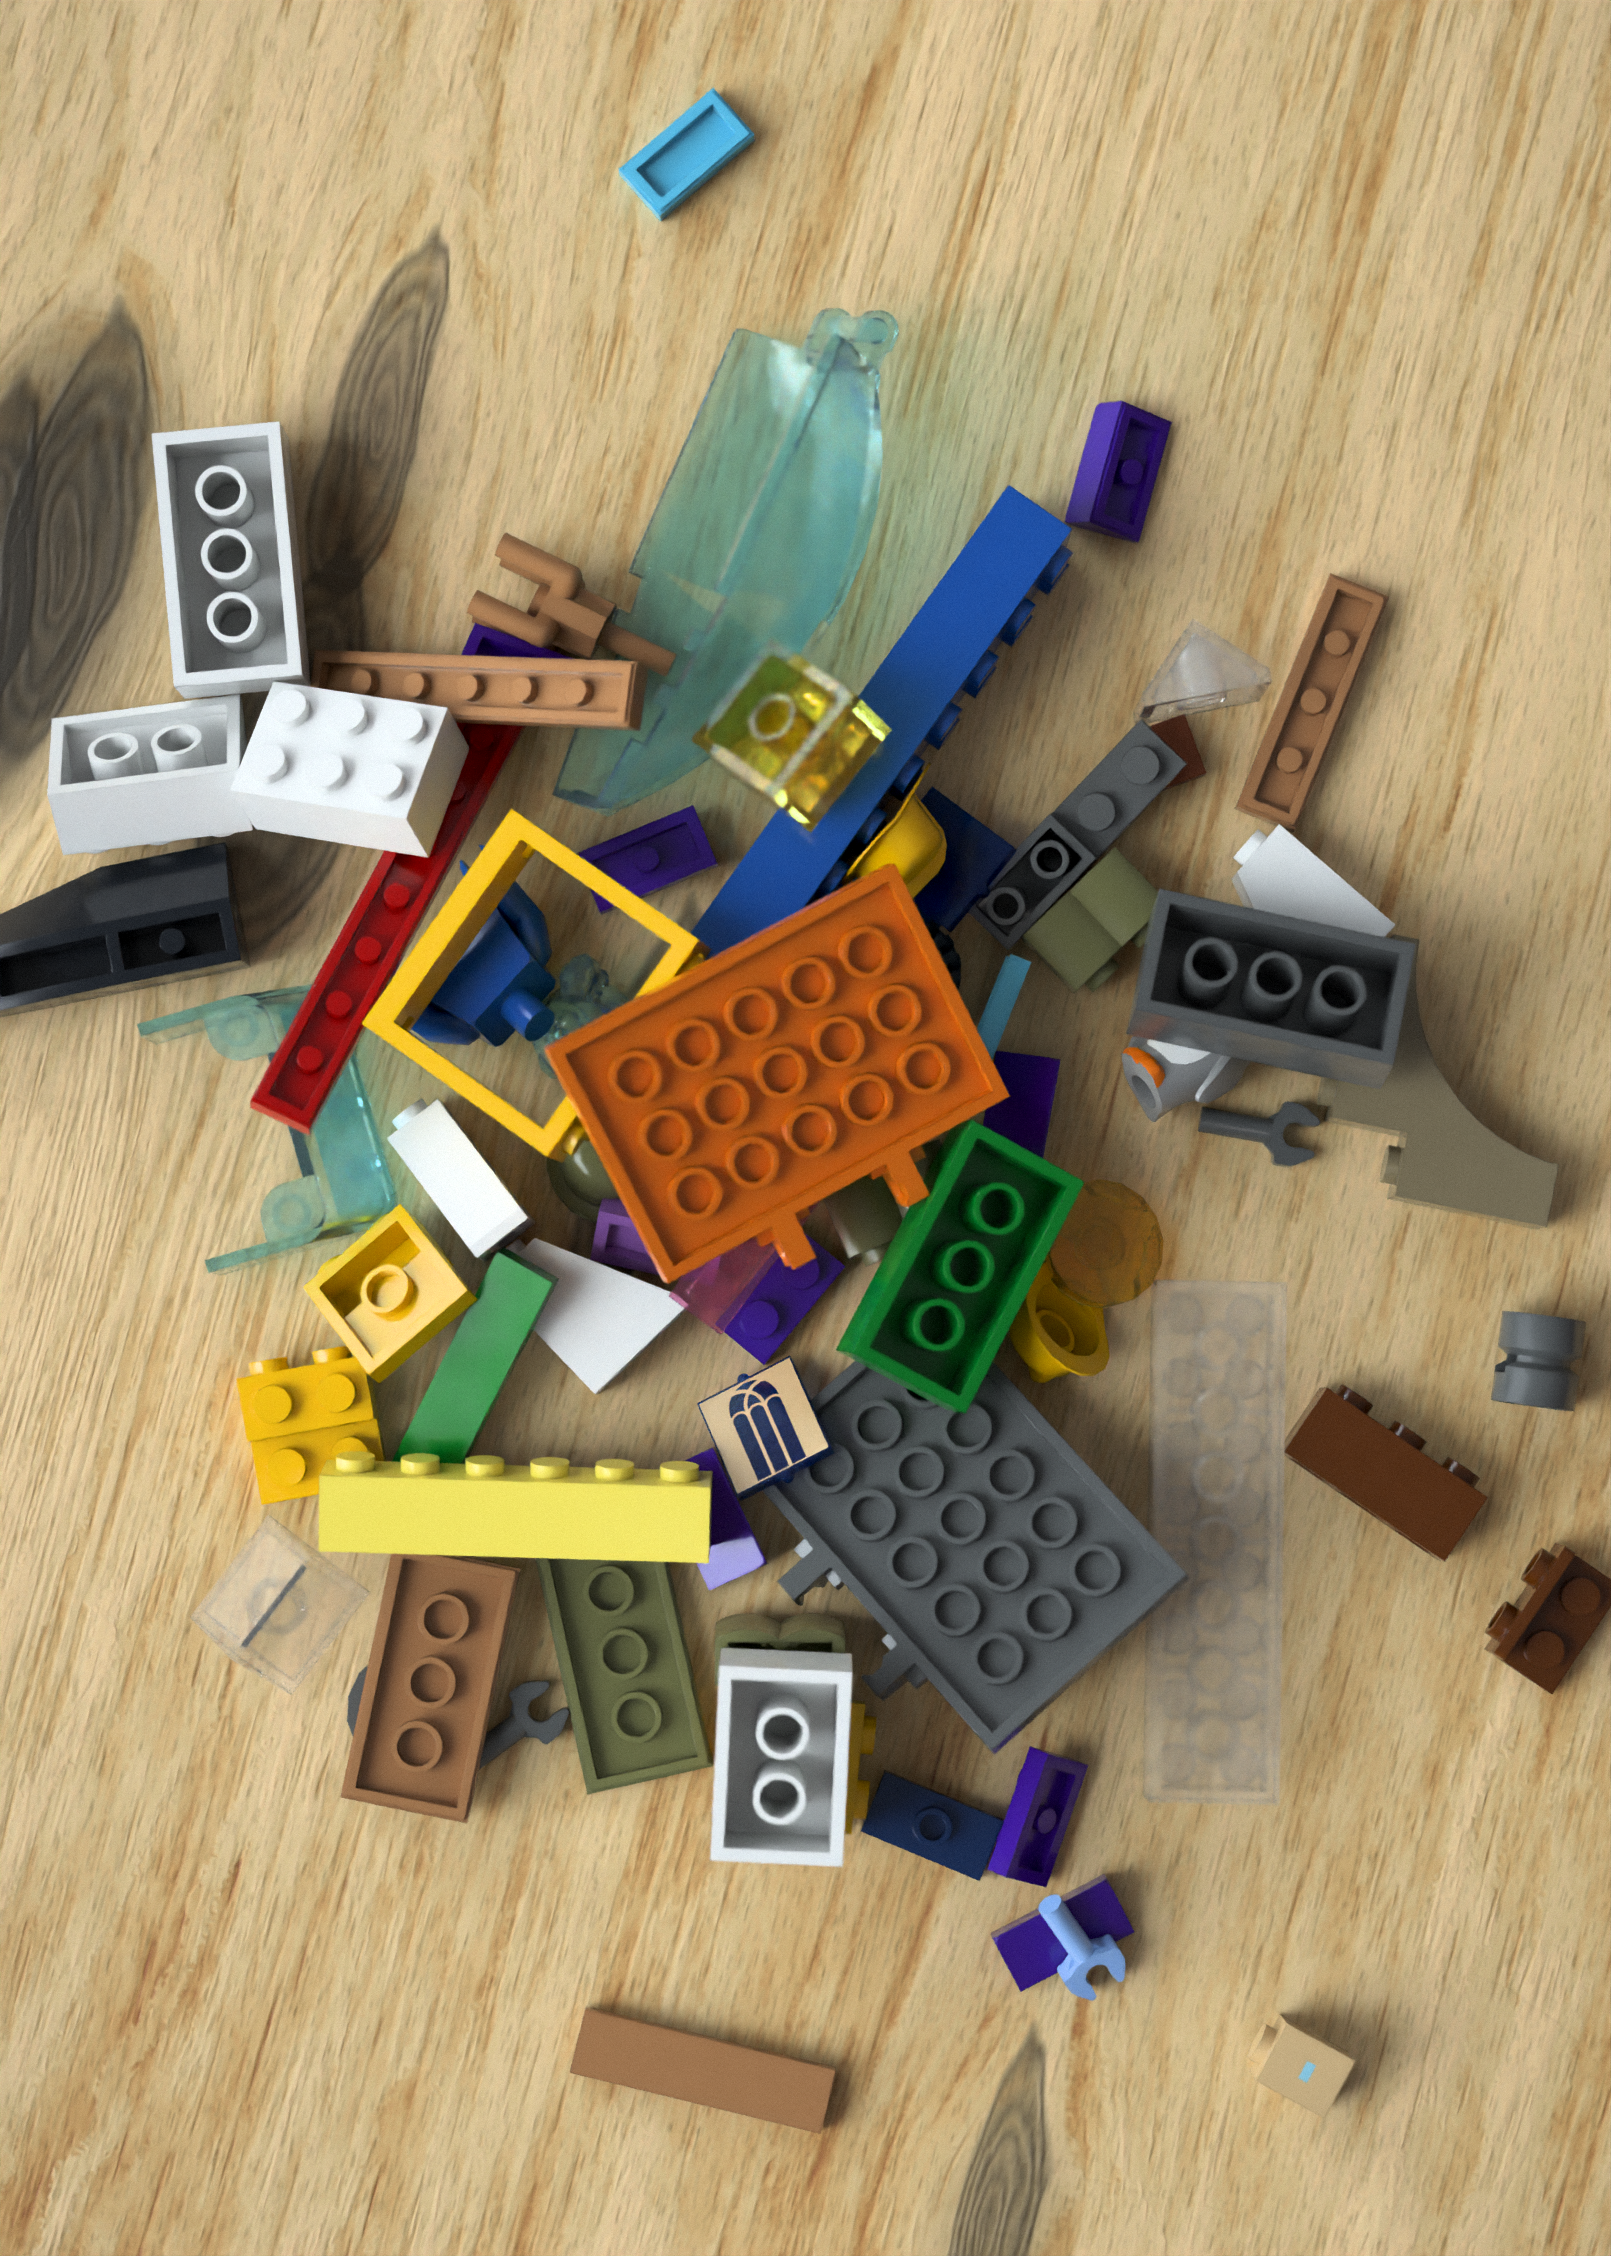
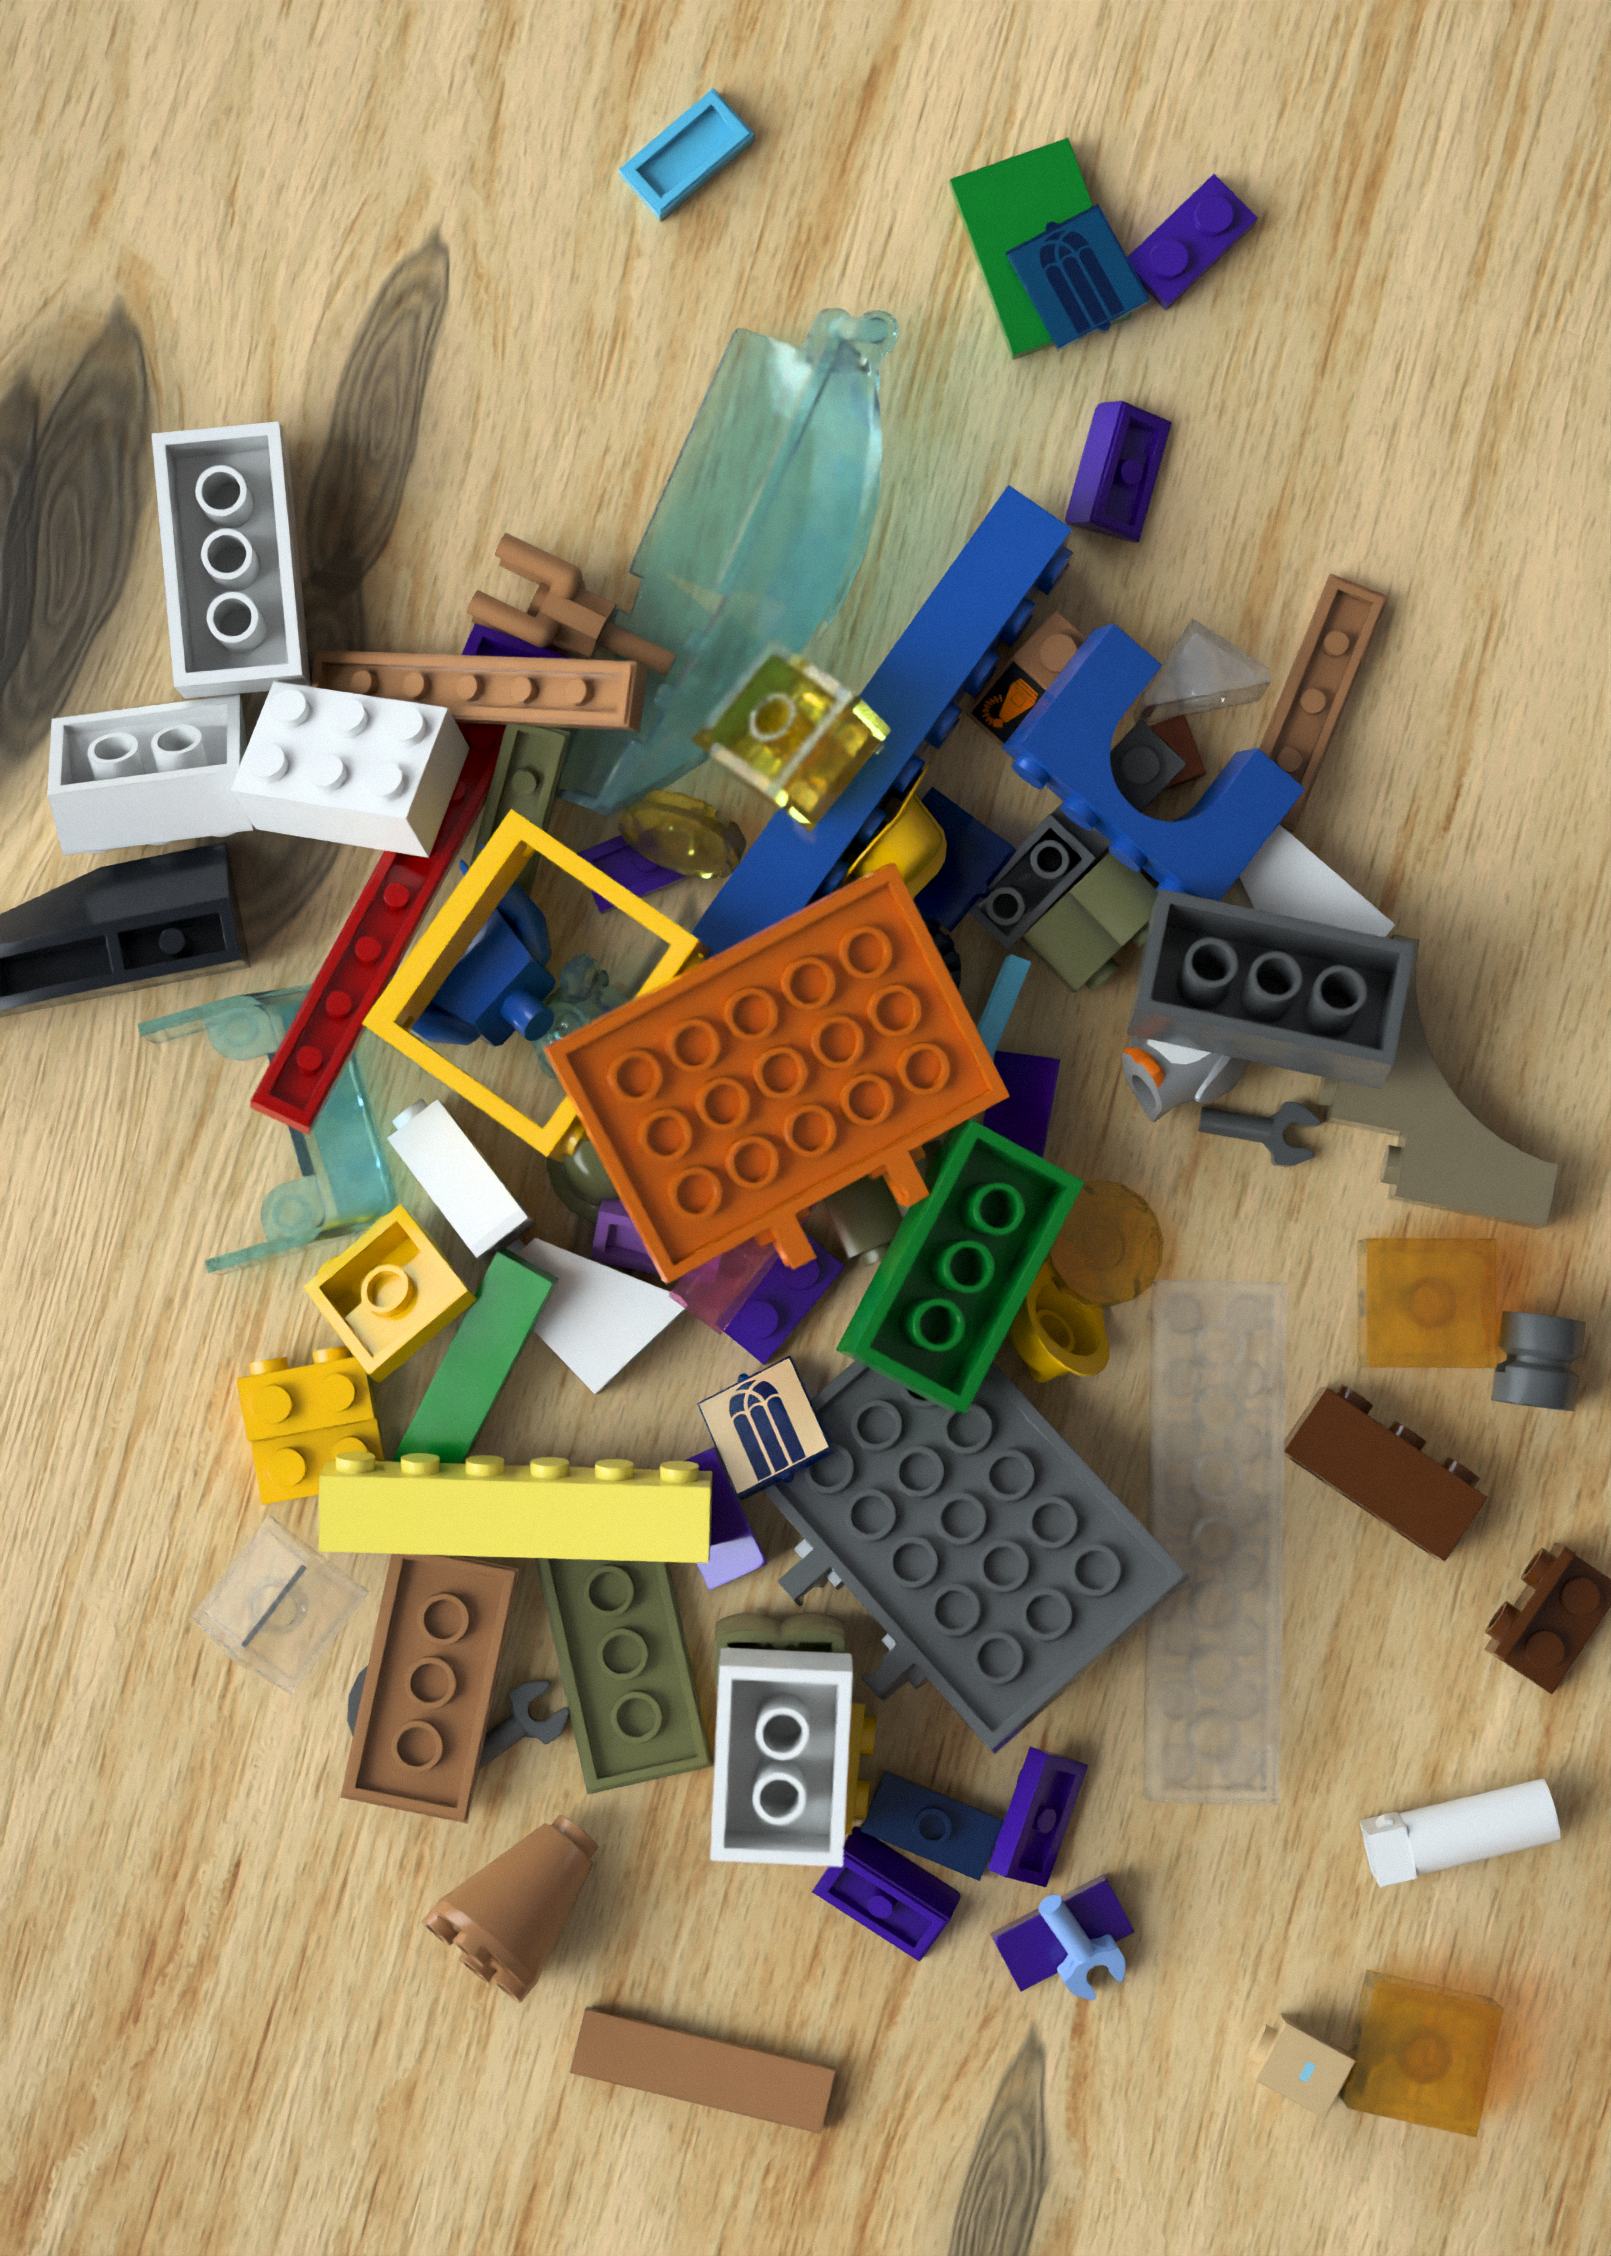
none -> medium nougat cone [421,1815,599,2003]
none -> olive tile [469,725,575,897]
none -> clear yellow tile [618,789,747,879]
none -> dark purple slope [812,1826,961,1962]
none -> green tile [949,138,1132,360]
none -> slope [966,610,1086,747]
none -> blue arch [1002,623,1305,902]
none -> clear blue piece [1006,204,1150,351]
none -> dark purple plate [1125,174,1258,311]
none -> clear yellow brick [1339,1970,1504,2137]
none -> clear yellow brick [1357,1238,1497,1368]
none -> white piece [1359,1778,1560,1887]

